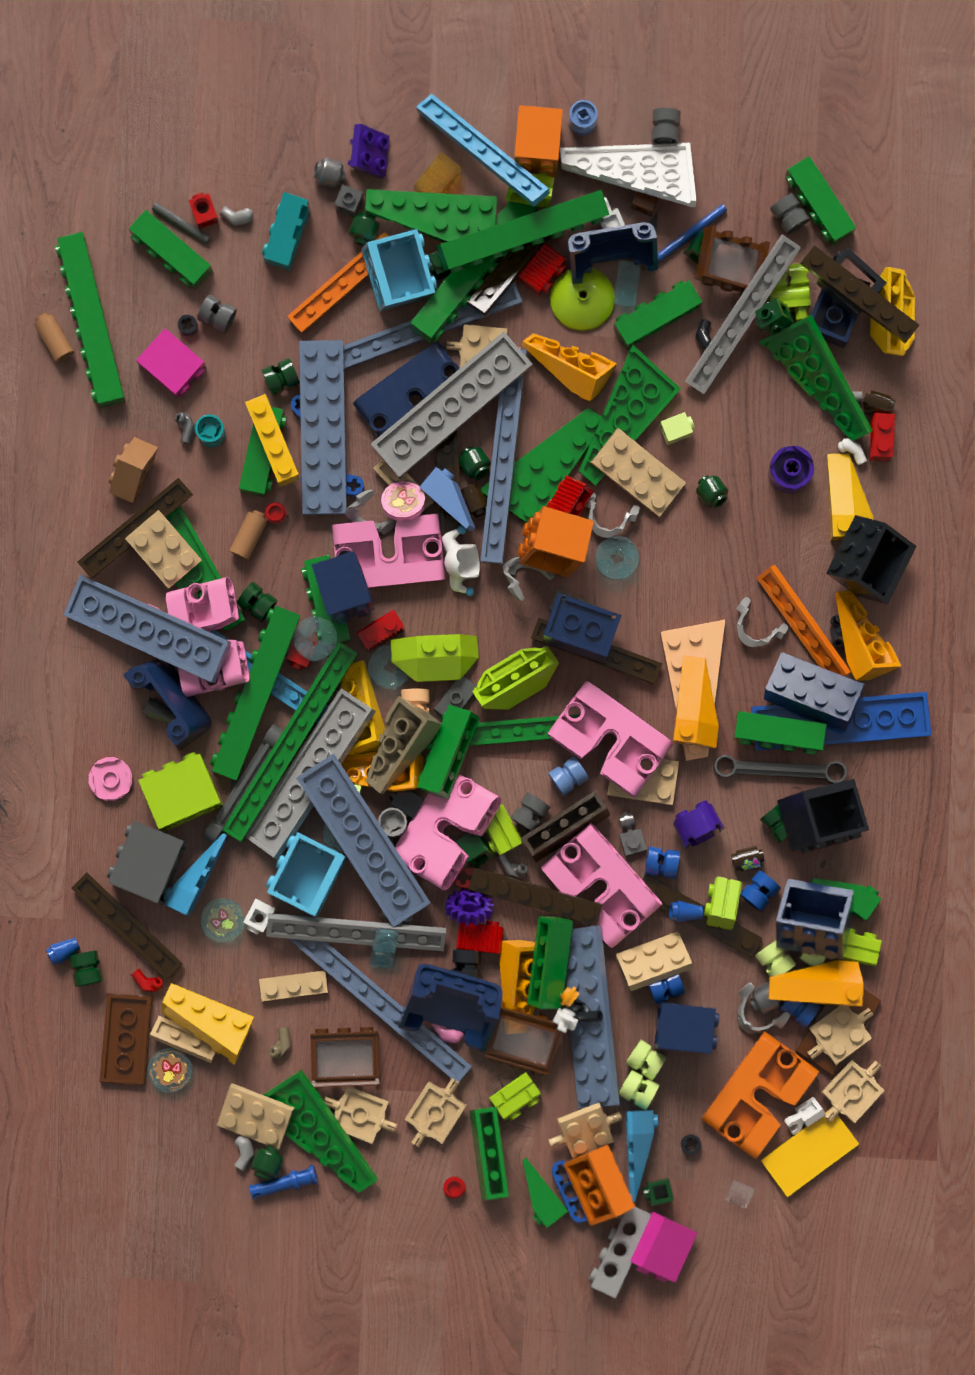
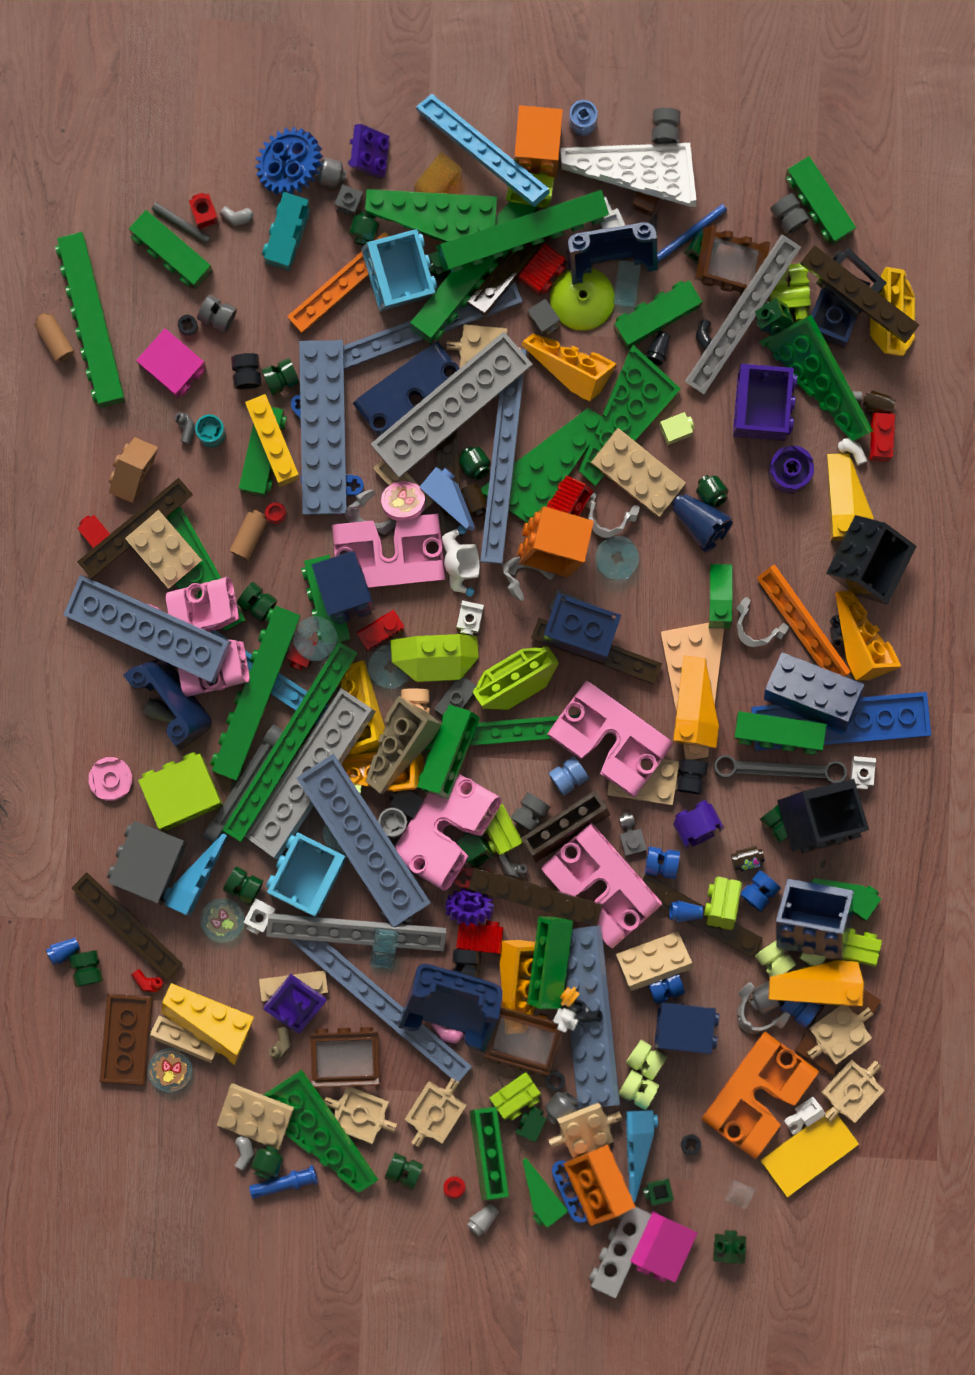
none -> red brick [77,515,110,548]
none -> dark green wheel [223,866,264,906]
none -> black wheel [231,353,262,389]
none -> blue gear [255,127,323,195]
none -> dark purple plate [263,973,326,1034]
none -> dark green wheel [384,1152,424,1191]
none -> white brick [457,601,484,636]
none -> light grey cone [466,1204,499,1237]
none -> dark green brick [515,1106,547,1142]
none -> dark grey brick [527,299,560,336]
none -> black bush [545,1071,565,1091]
none -> flat silver head [545,1091,578,1125]
none -> black cone [646,331,671,365]
none -> dark blue cone [672,494,733,552]
none -> black wheel [675,759,708,795]
none -> green slope [709,564,732,629]
none -> dark green brick [713,1230,747,1264]
none -> dark purple container [733,363,797,441]
none -> white brick [850,756,876,790]

